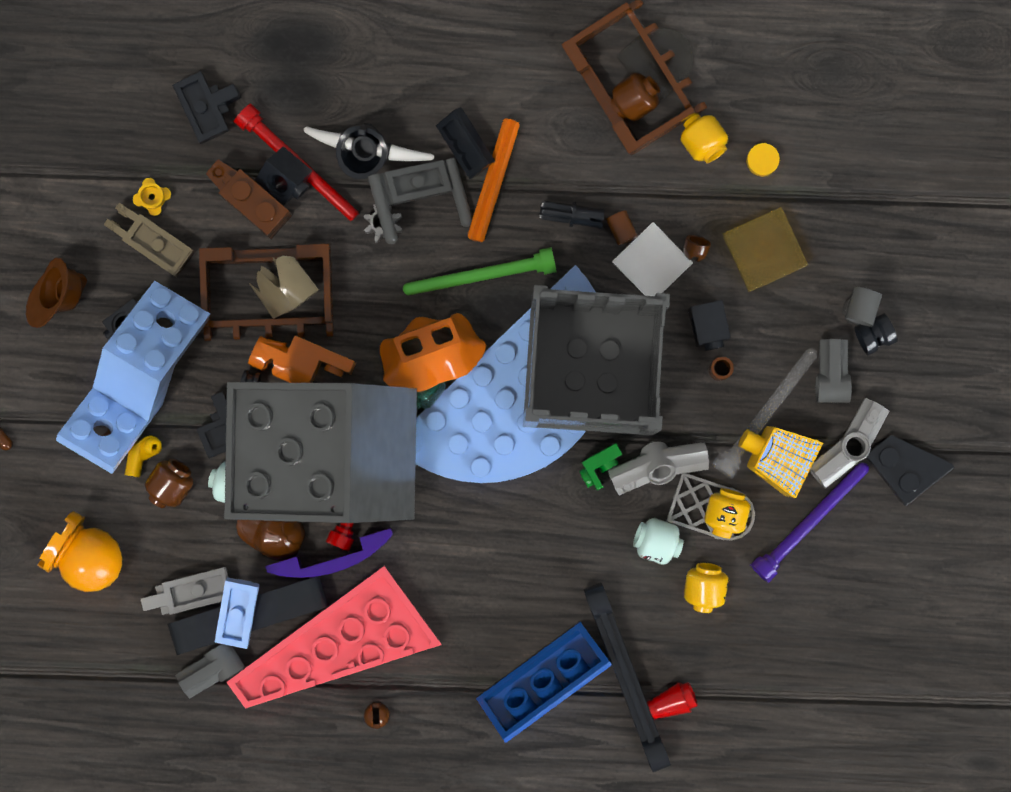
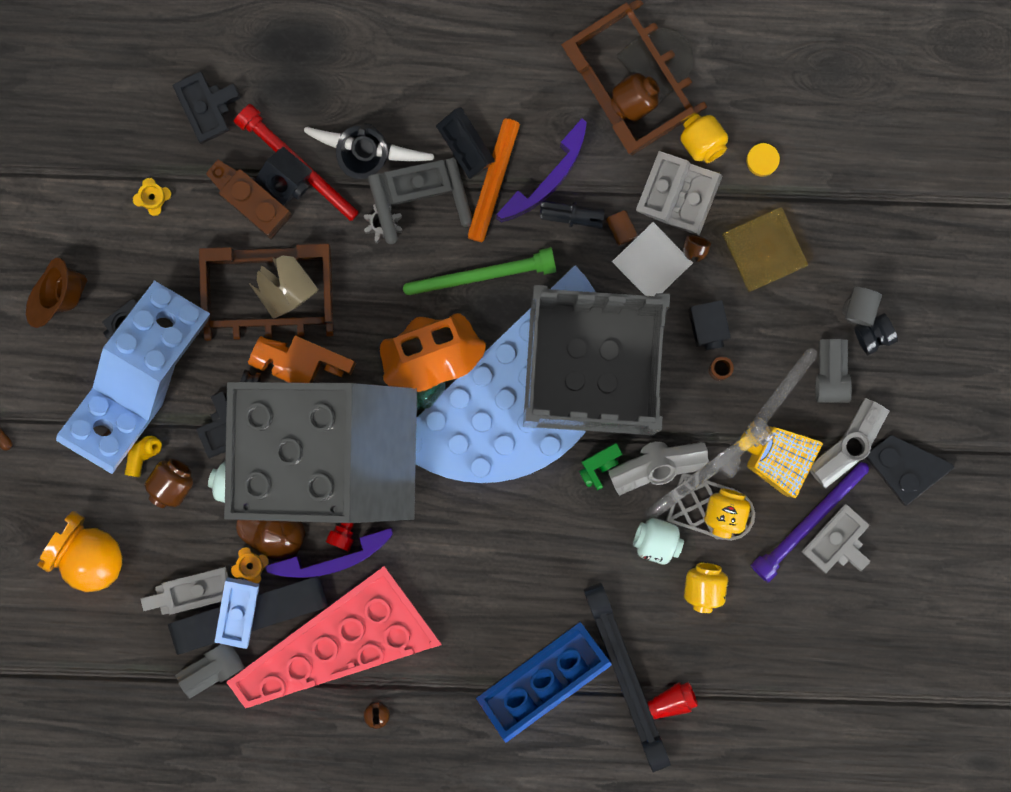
dark tan hinge [104,203,195,278] -> none
none -> light orange plate [231,547,269,583]
none -> dark purple slope [497,118,587,223]
none -> light grey slope [636,151,722,236]
none -> clear piece [643,417,775,521]
none -> light grey hinge [801,504,871,574]

